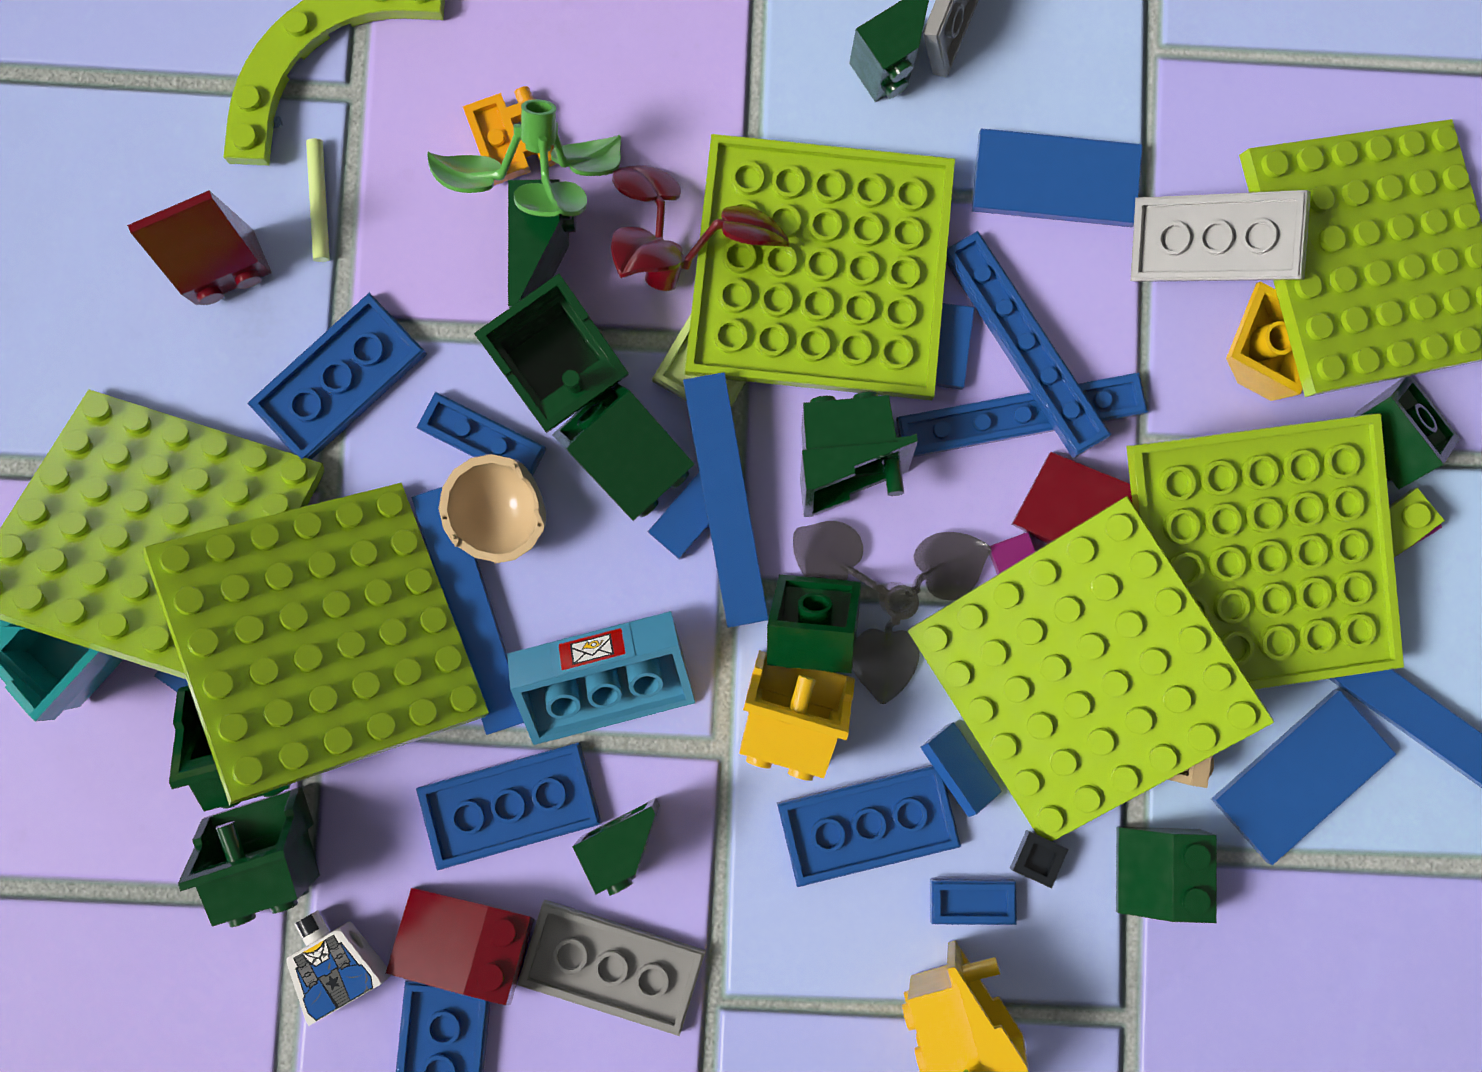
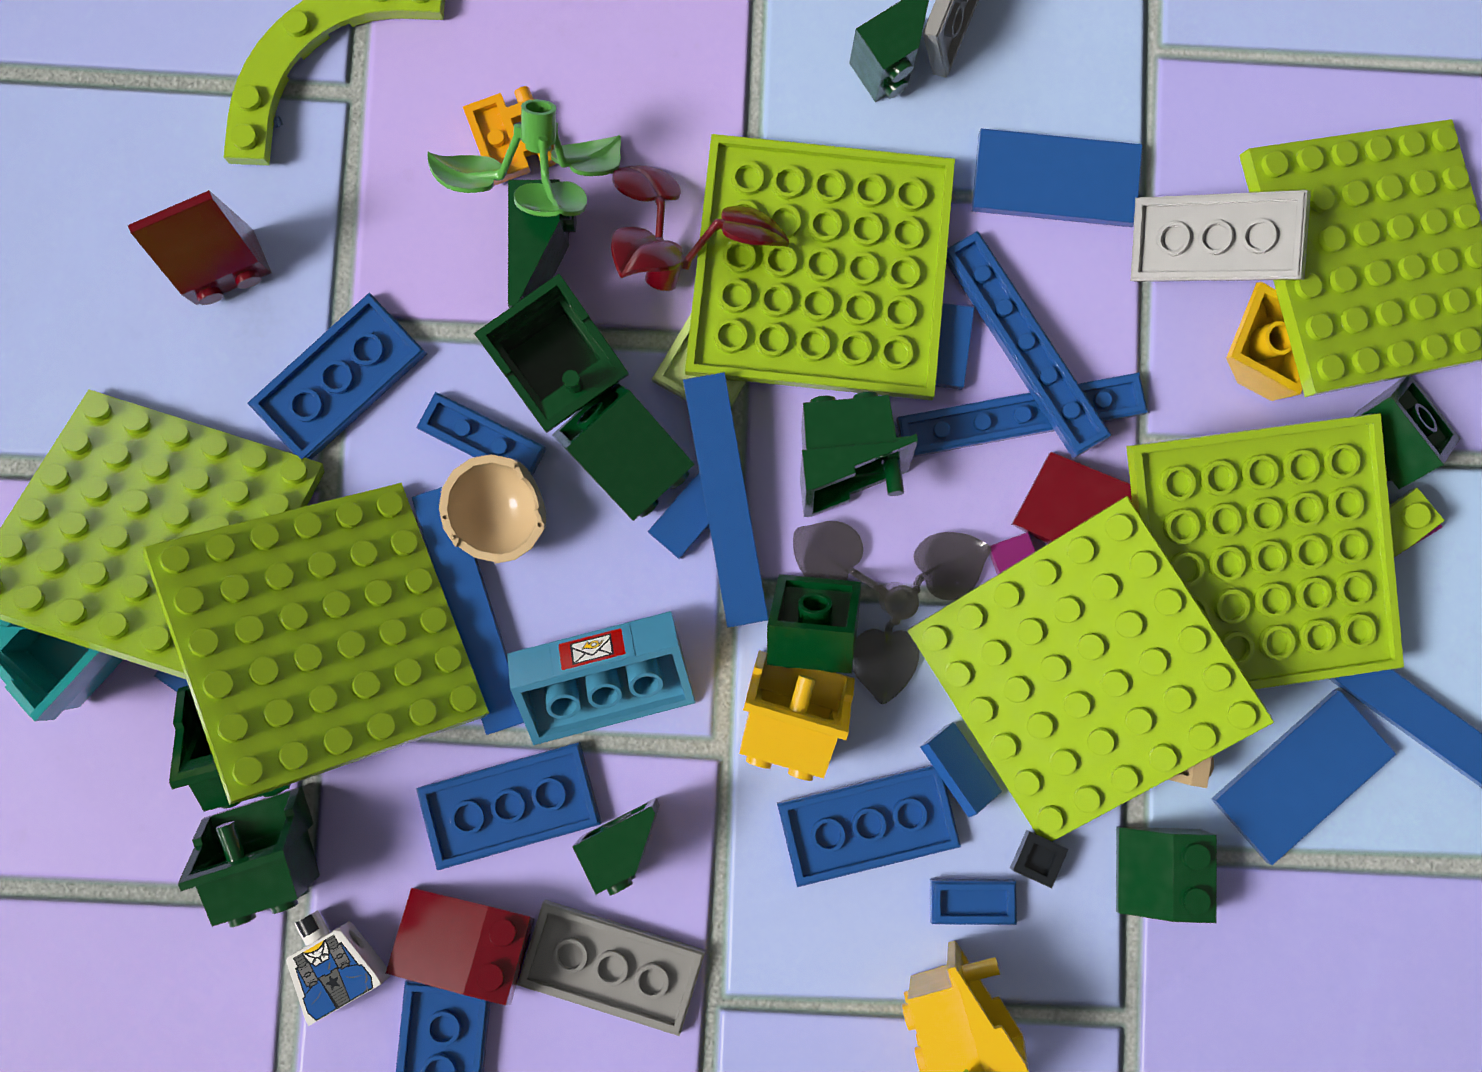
yellowish green bar [306,138,330,262] -> none

